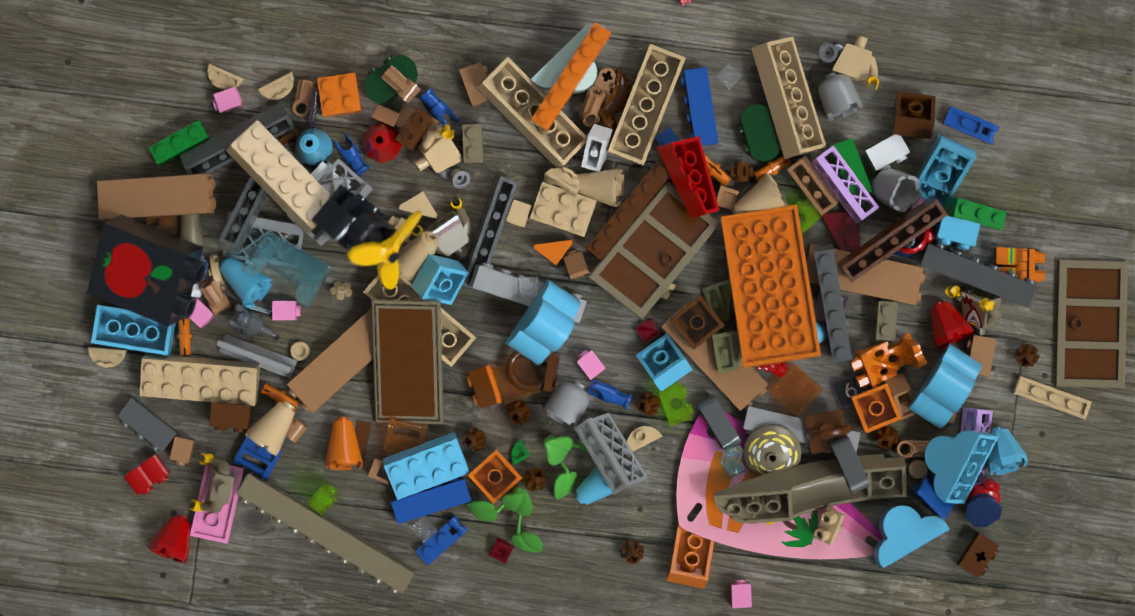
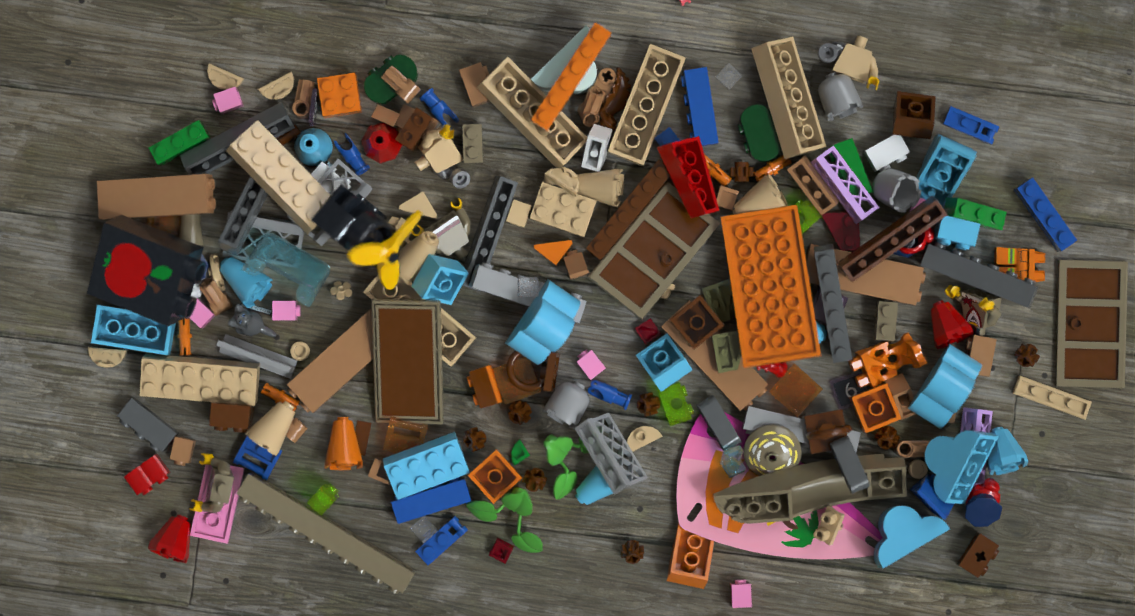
none -> blue brick [1014,177,1077,252]

